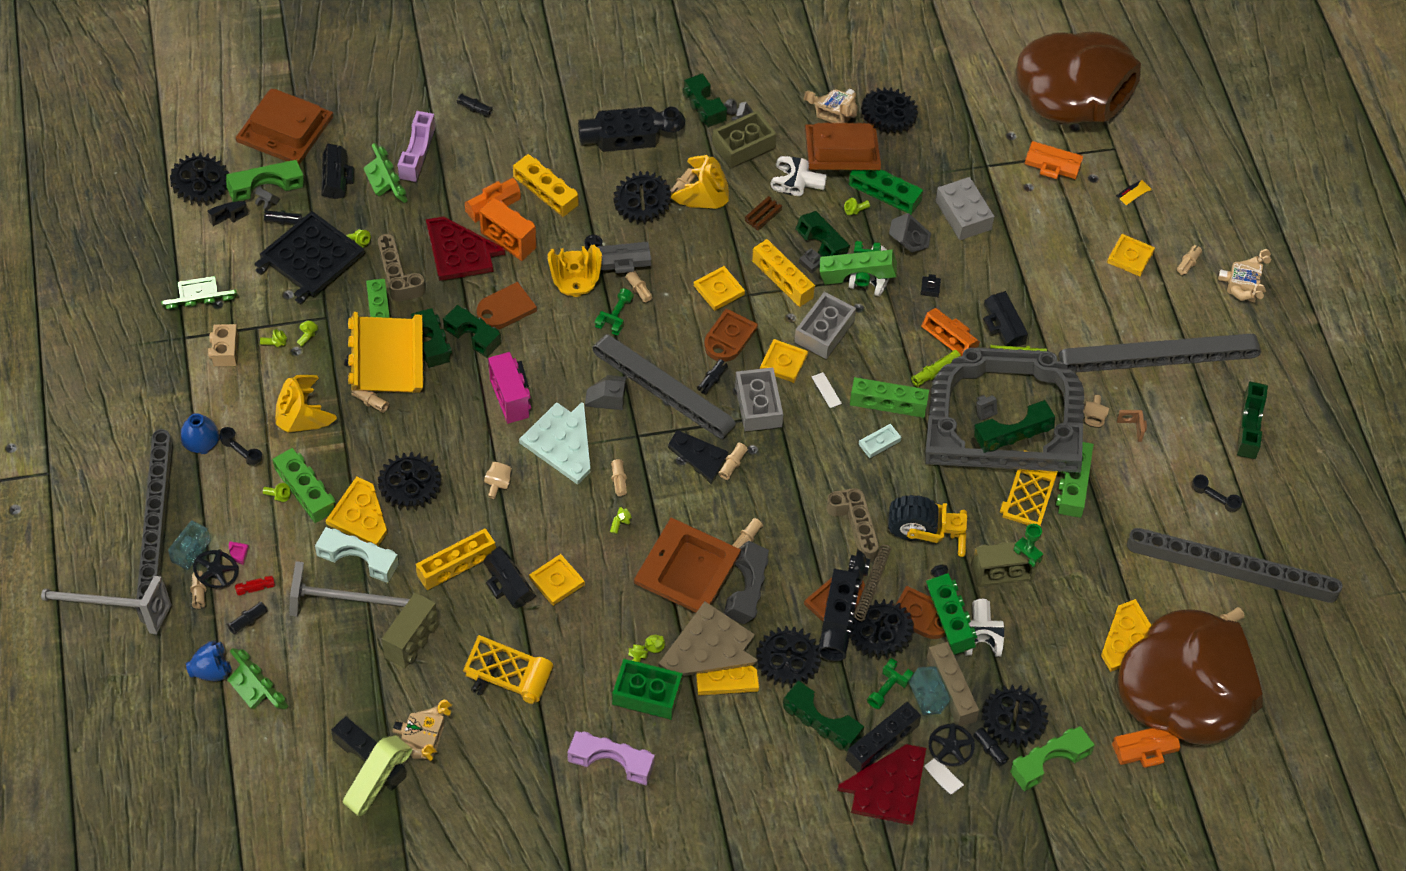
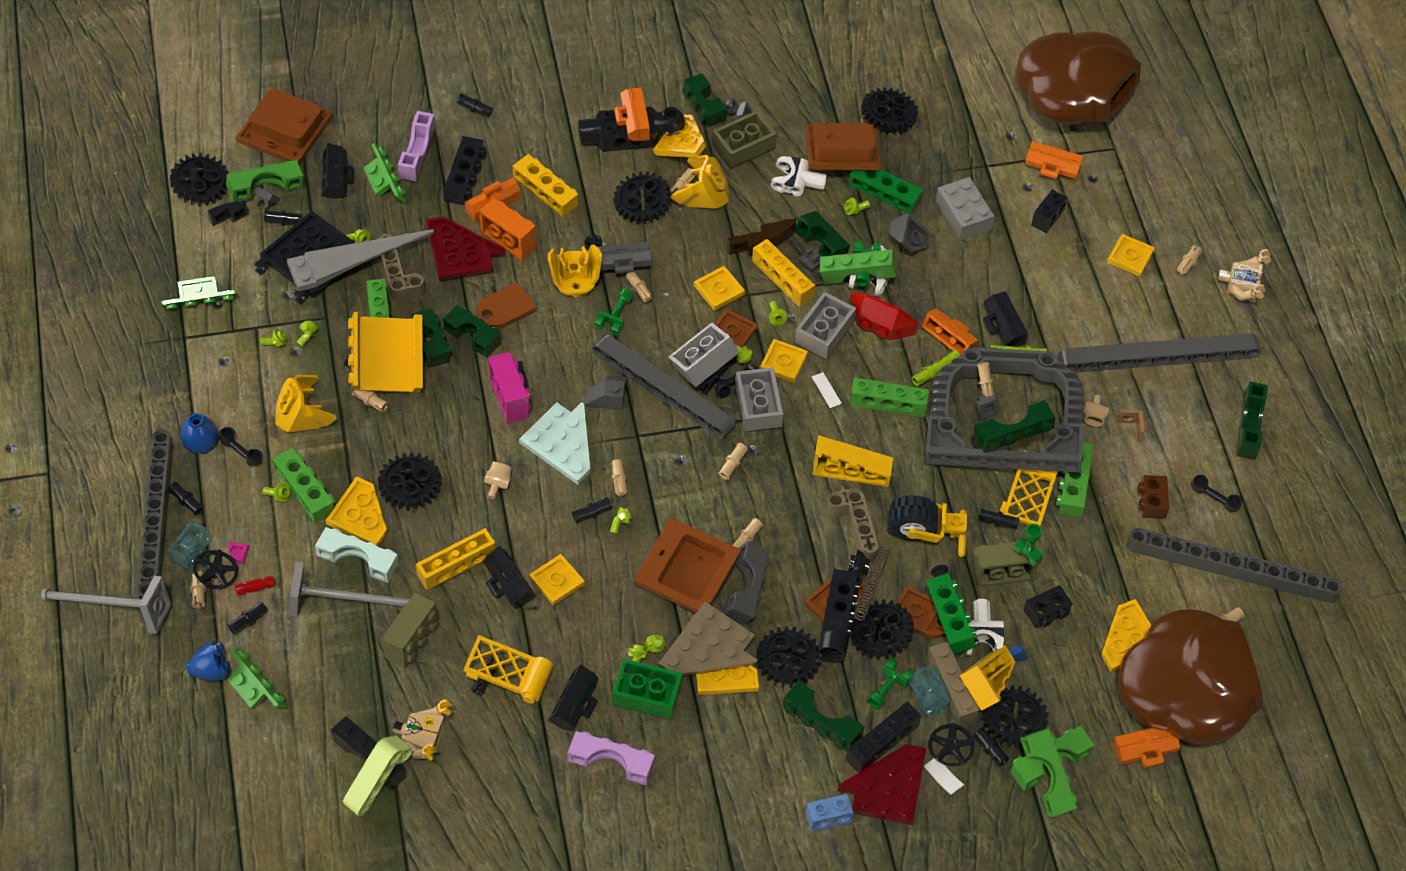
tan brick [208,324,239,366] -> none
black wing [668,430,729,485] -> none
reddish brown tile [745,196,782,231] -> none
tan torso [804,89,858,123] -> none
light aqua plate [859,424,901,458] -> none
black tile [920,274,941,297] -> none
yellow sticker [1116,180,1152,205] -> none
none -> black pin [168,482,204,516]
none -> light grey plate [287,229,434,291]
none -> black brick [443,136,486,206]
none -> black piece [548,664,599,731]
none -> black pin [571,497,612,523]
none -> orange piece [614,87,650,141]
none -> yellow plate [653,115,706,158]
none -> light grey brick [668,322,739,387]
none -> black bar [715,365,760,398]
none -> dark brown slope [727,218,796,257]
none -> lime plate [736,345,753,364]
none -> lime plate [769,301,787,326]
none -> medium blue brick [805,794,853,832]
none -> yellow wedge [813,435,893,487]
none -> red wedge [849,292,918,341]
none -> yellow wedge [960,645,1016,711]
none -> tan axle [977,362,994,398]
none -> black pin [979,508,1020,530]
none -> blue tile [1009,646,1028,662]
none -> bright green arch [1020,729,1077,817]
none -> black brick [1024,585,1073,629]
none -> black brick [1031,189,1068,234]
none -> reddish brown brick [1138,475,1169,519]

